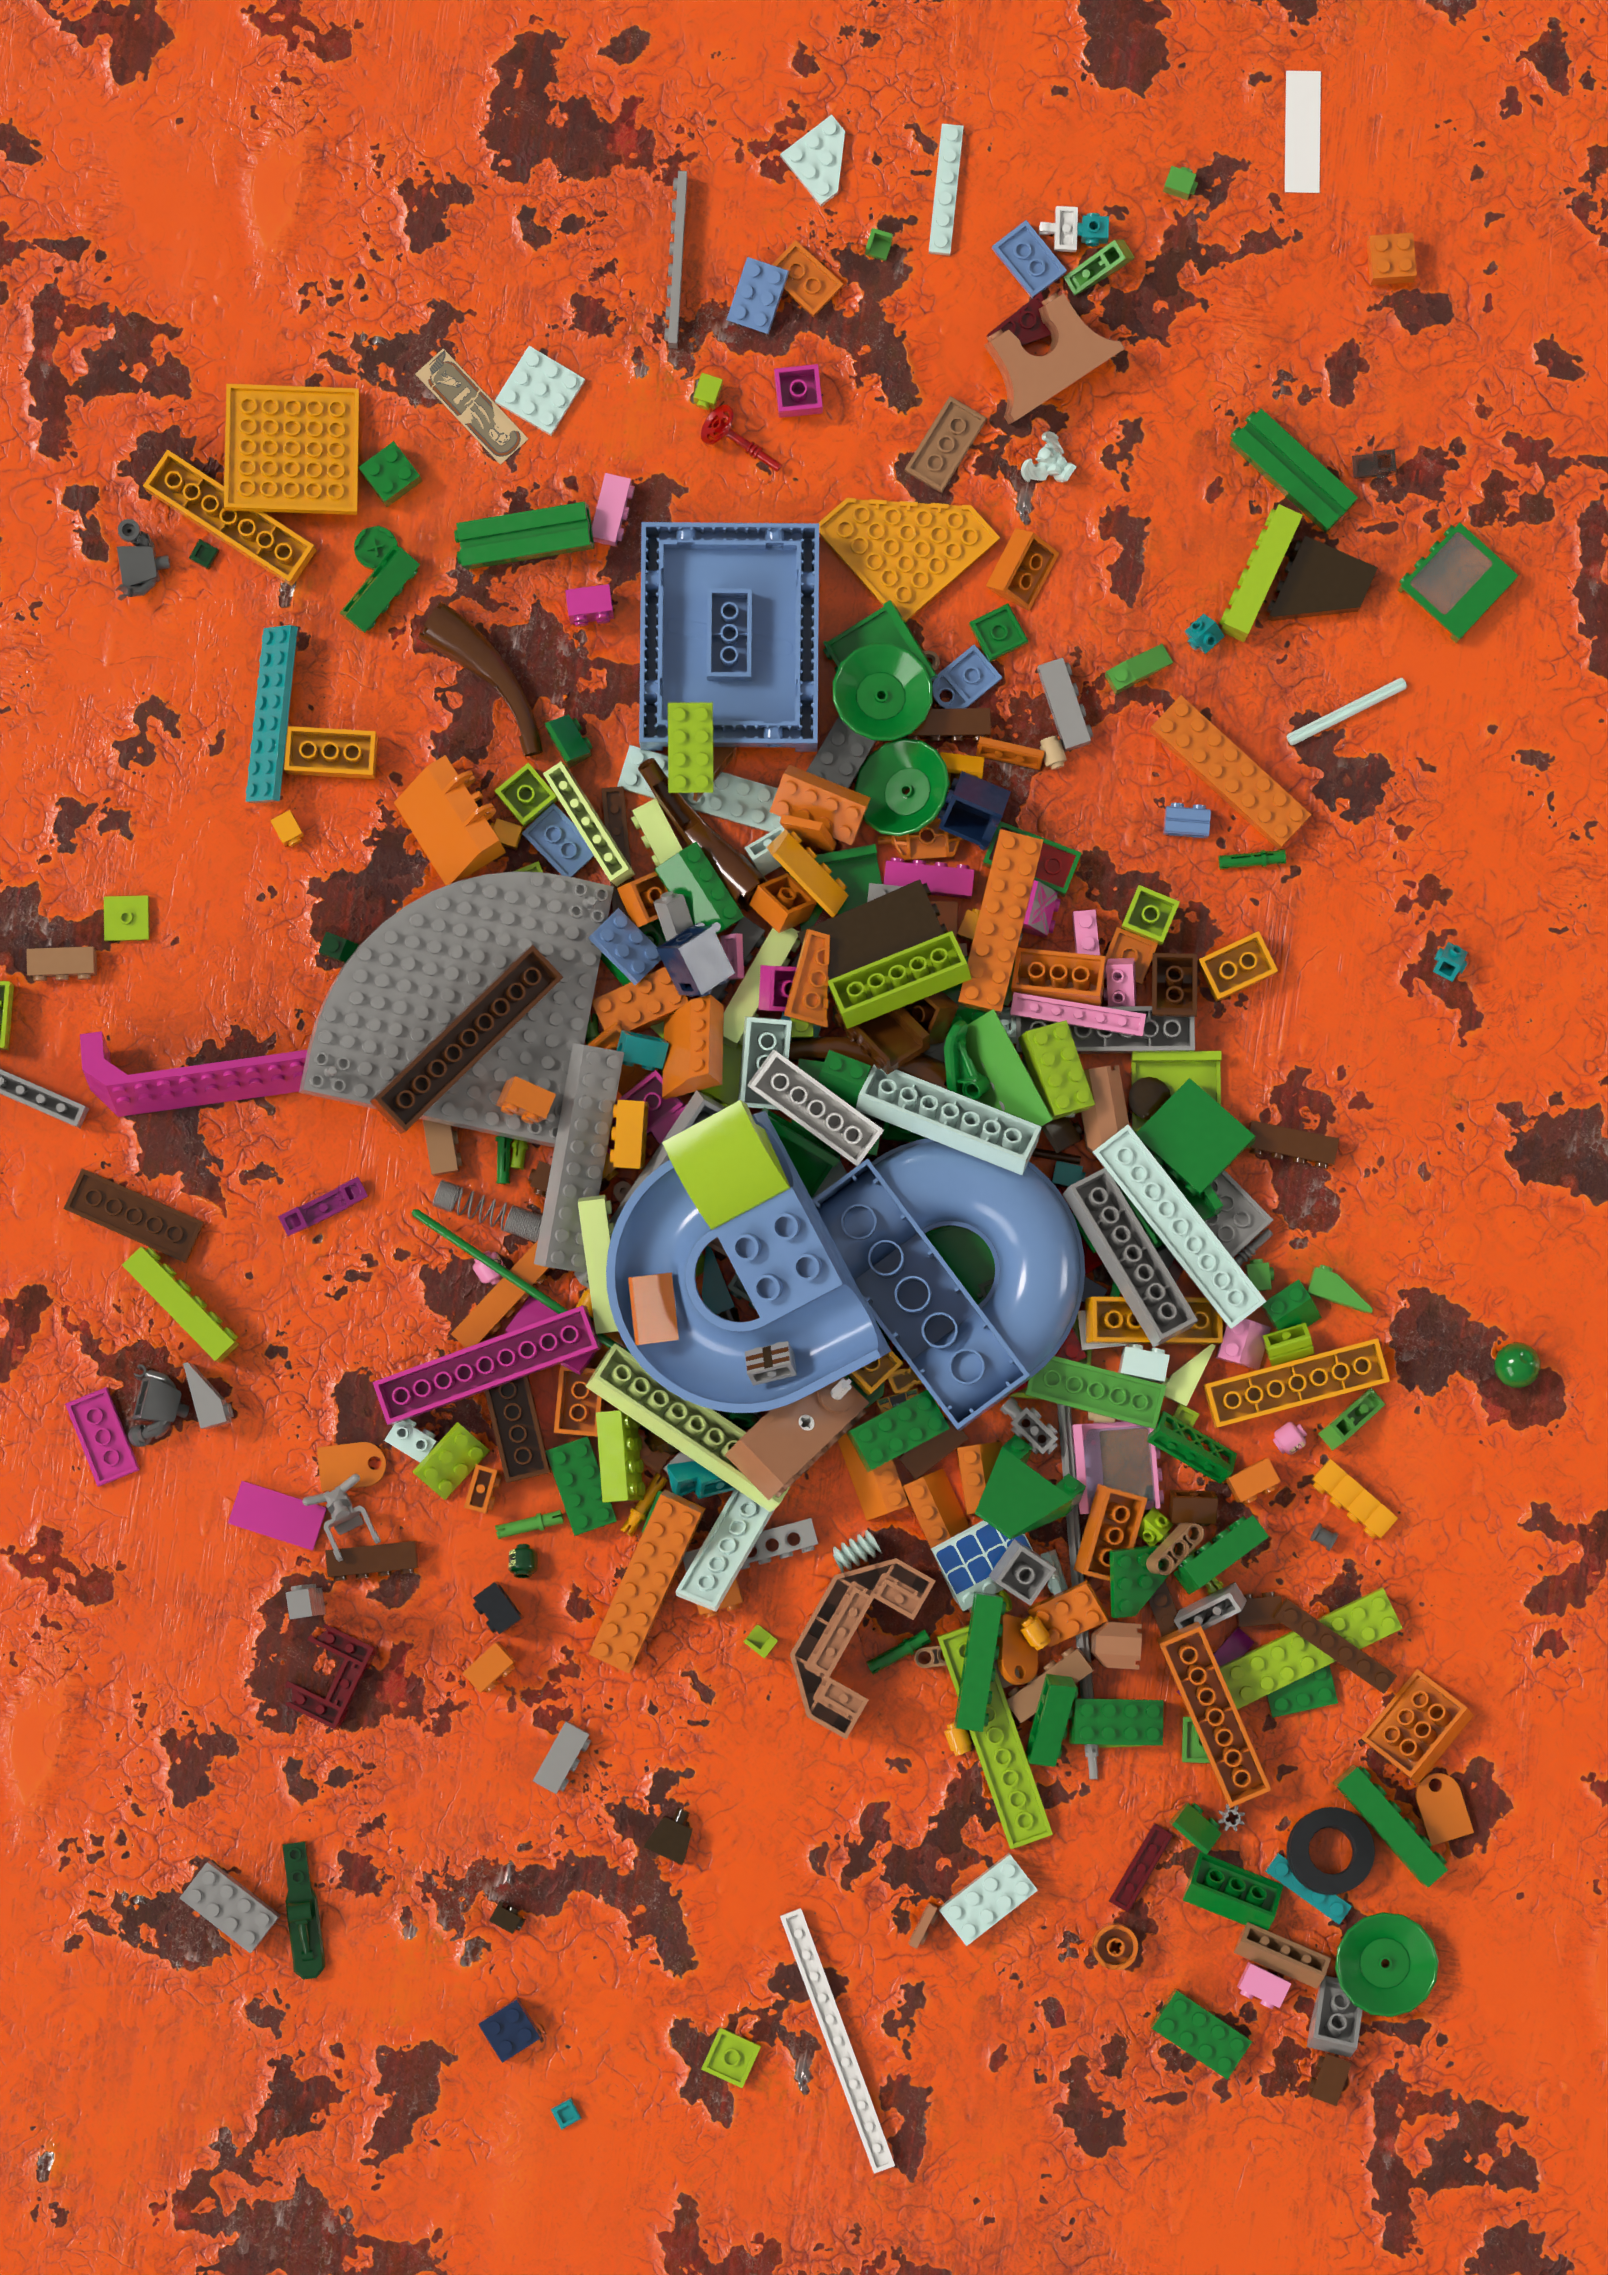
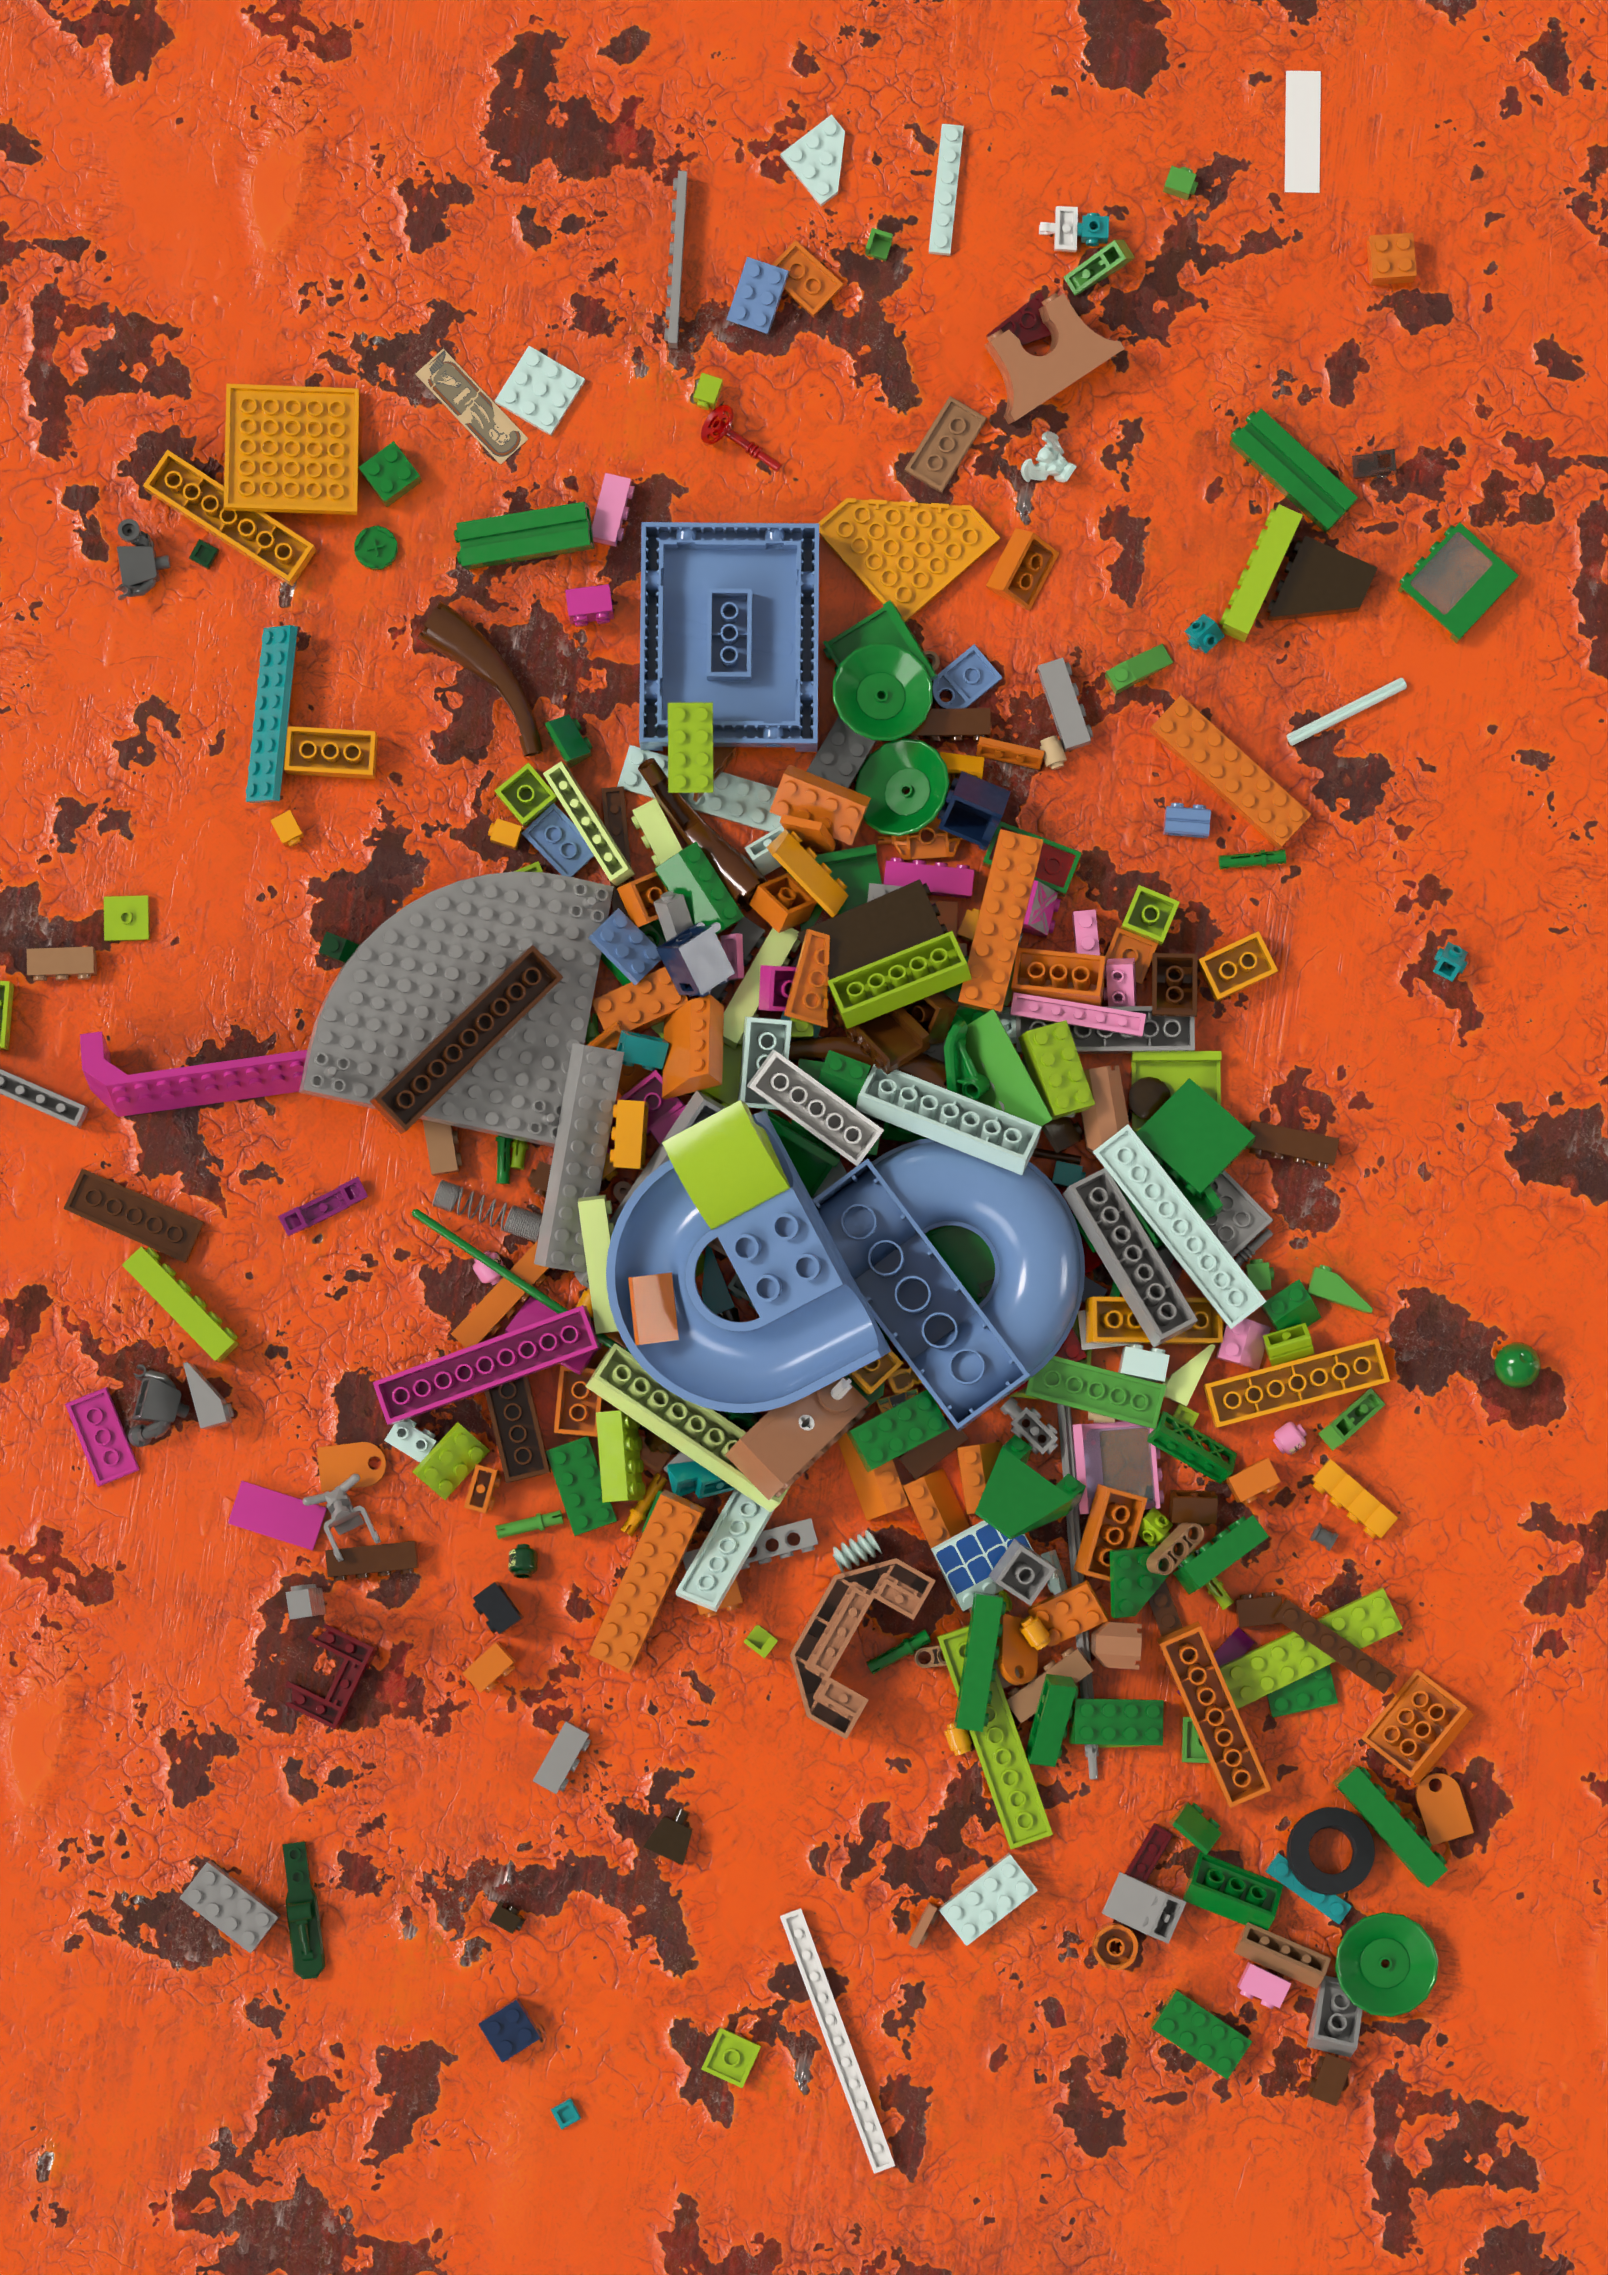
green brick [340,545,420,633] -> none
orange piece [394,755,506,886] -> none
orange brick [496,1076,556,1124] -> none
light grey brick [745,1341,797,1386] -> none
dark pink brick [774,364,823,418] -> none
green plate [969,604,1029,662] -> none
medium blue plate [992,220,1067,299] -> none
light grey brick [1174,1582,1247,1630] -> none
light grey gear [1218,1804,1245,1831] -> none
none -> light grey slope [1102,1872,1186,1944]

